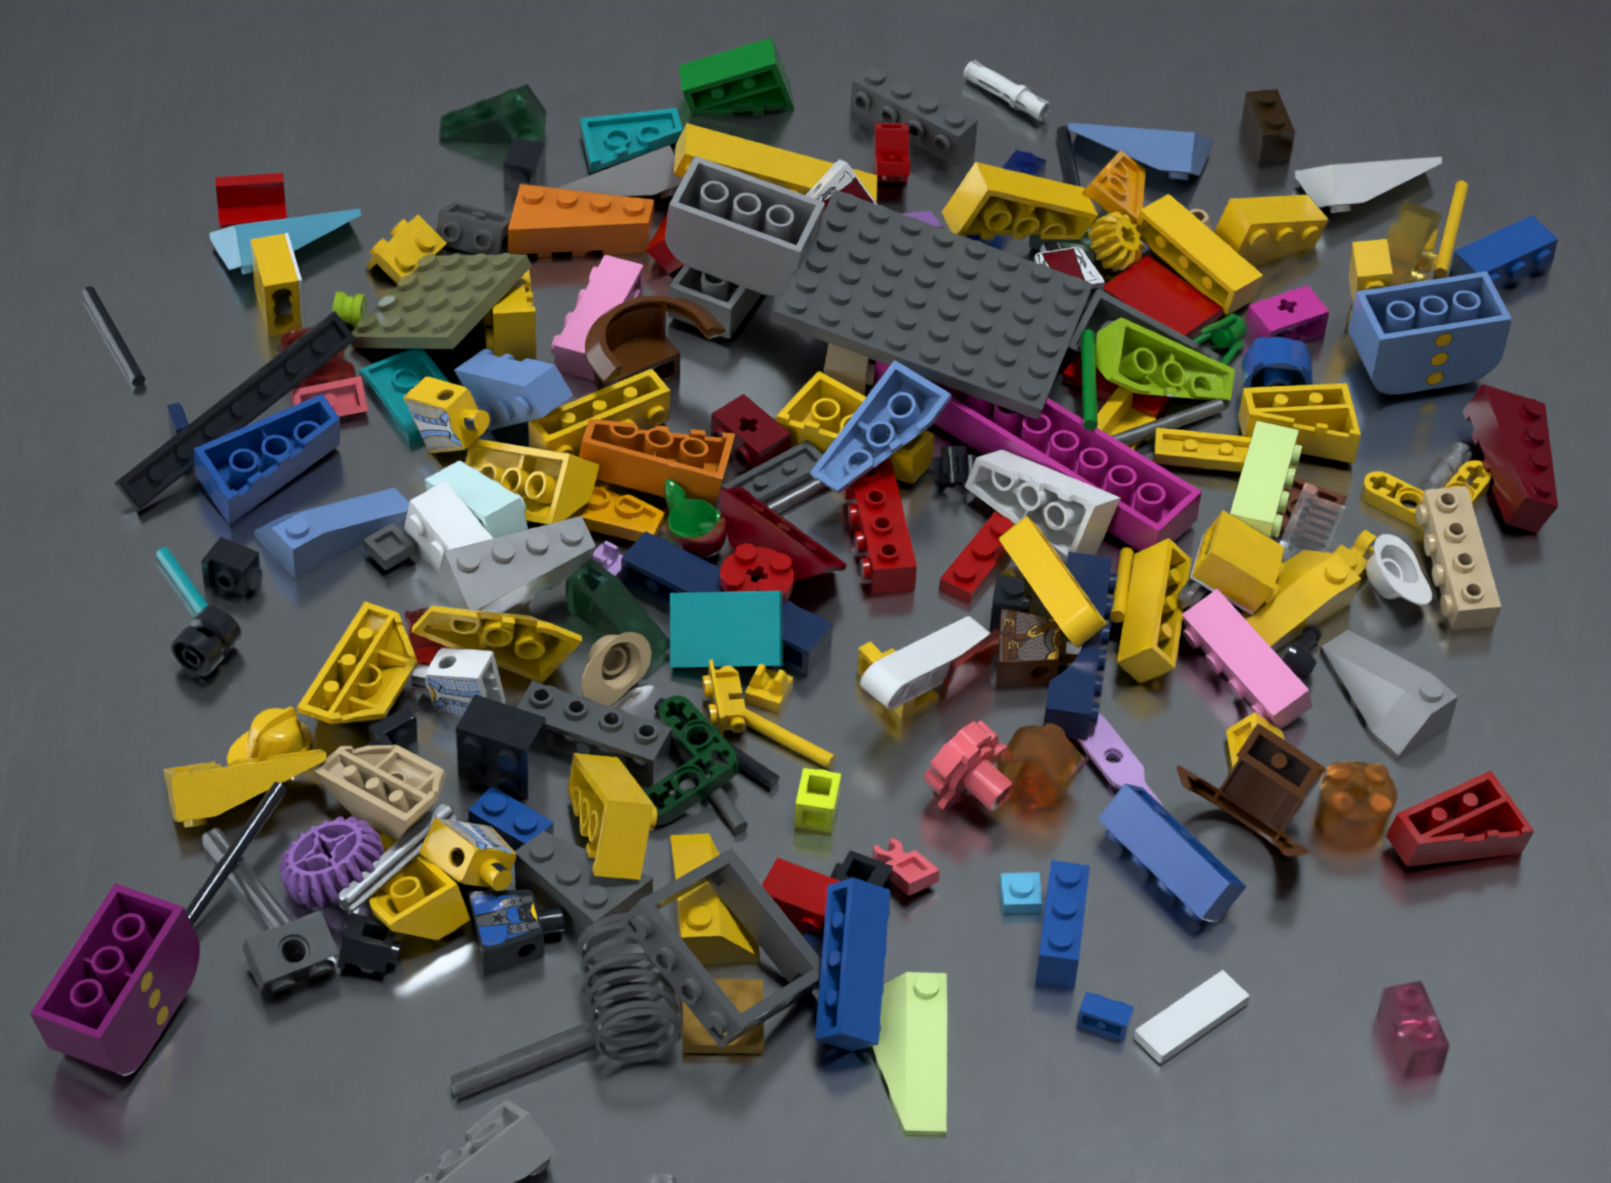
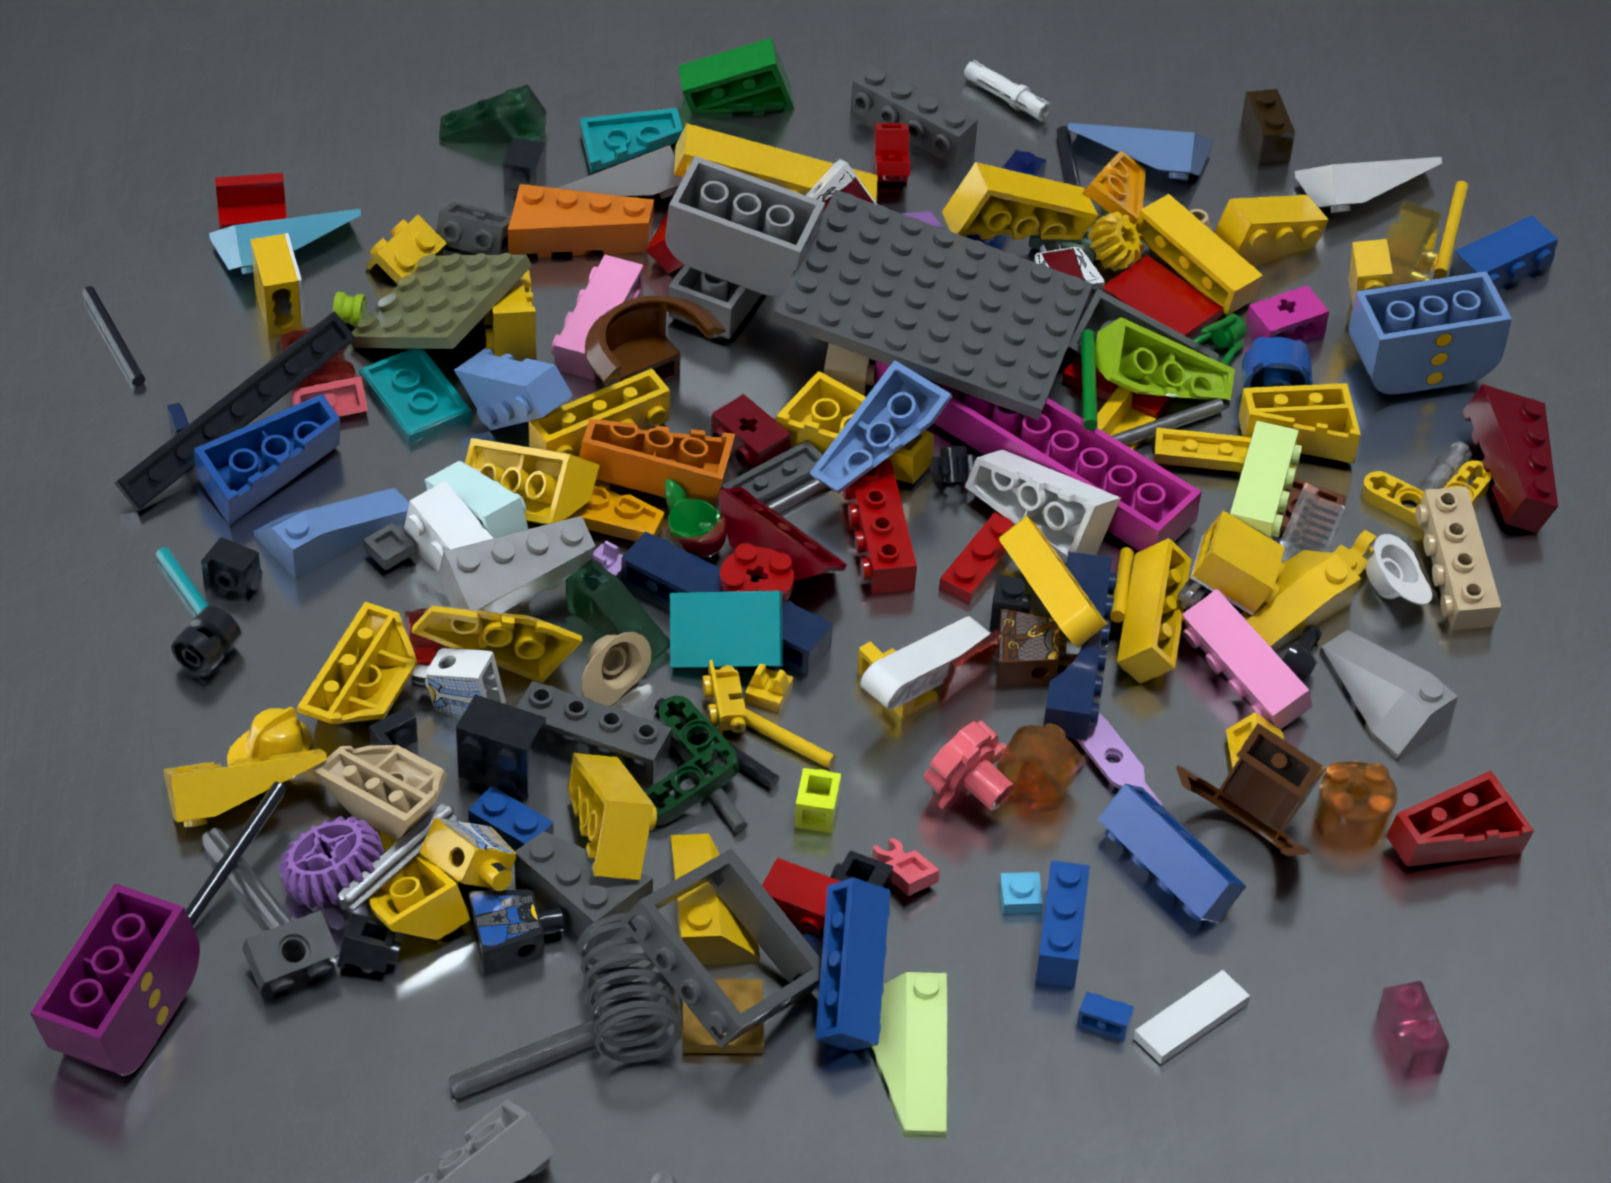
yellow torso [403,377,490,453] -> none

